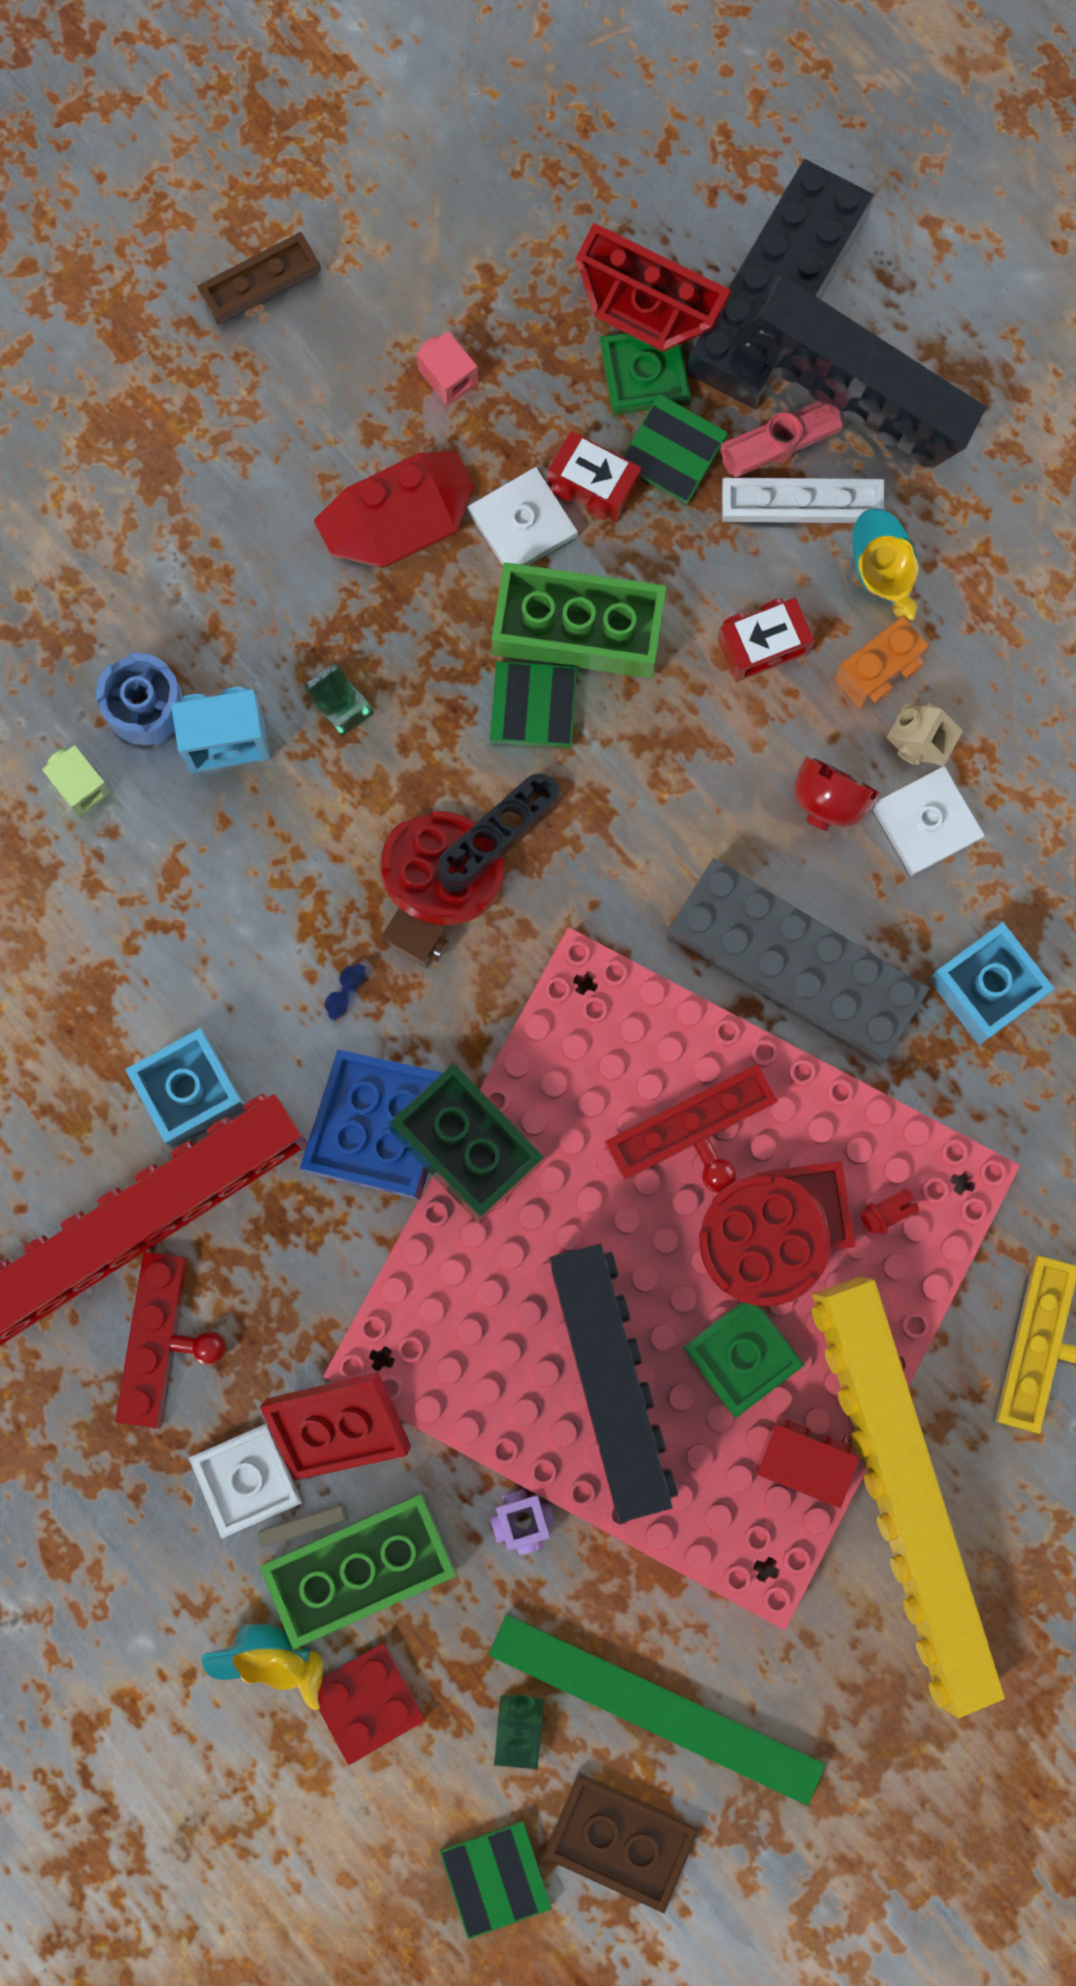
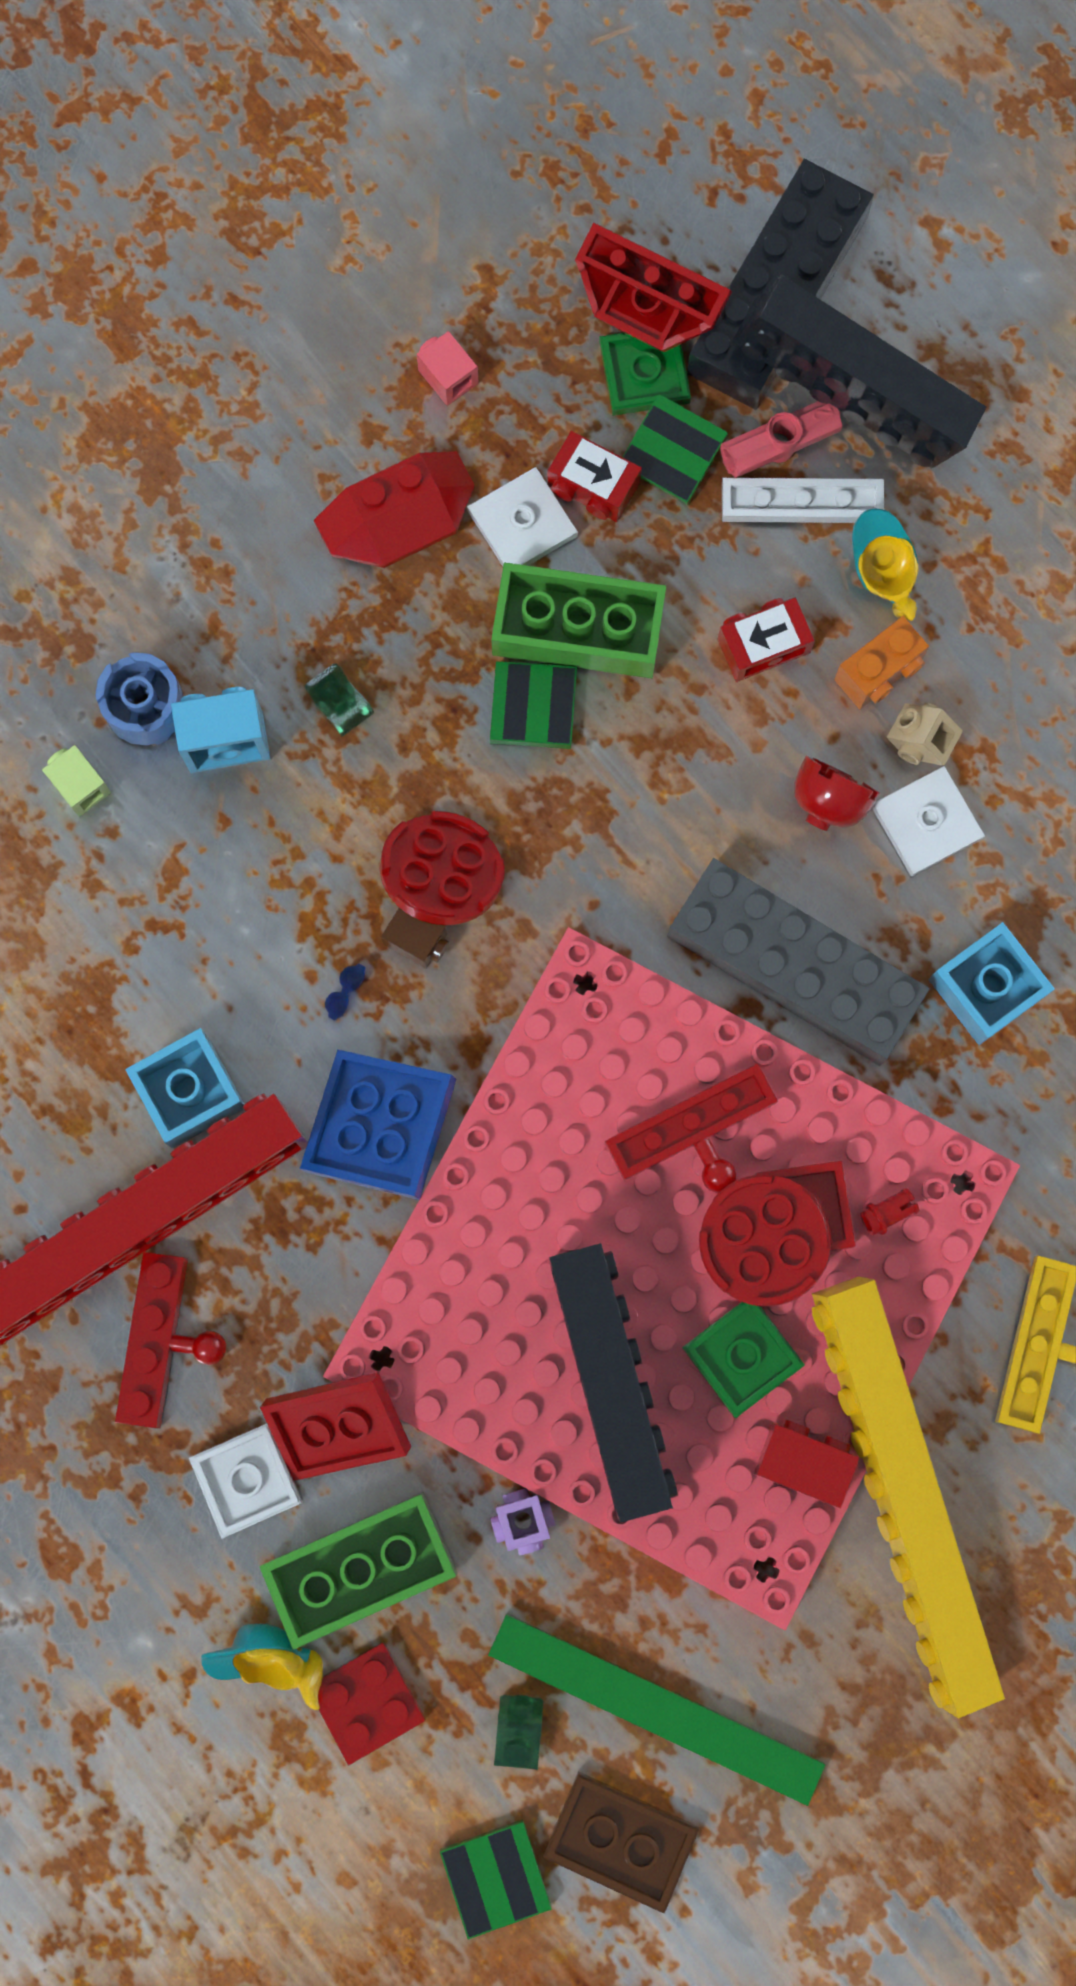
reddish brown plate [197,232,321,325] -> none
dark tan tile [257,1503,349,1548] -> none
dark green brick [389,1063,544,1224] -> none
black beam [437,773,559,891] -> none

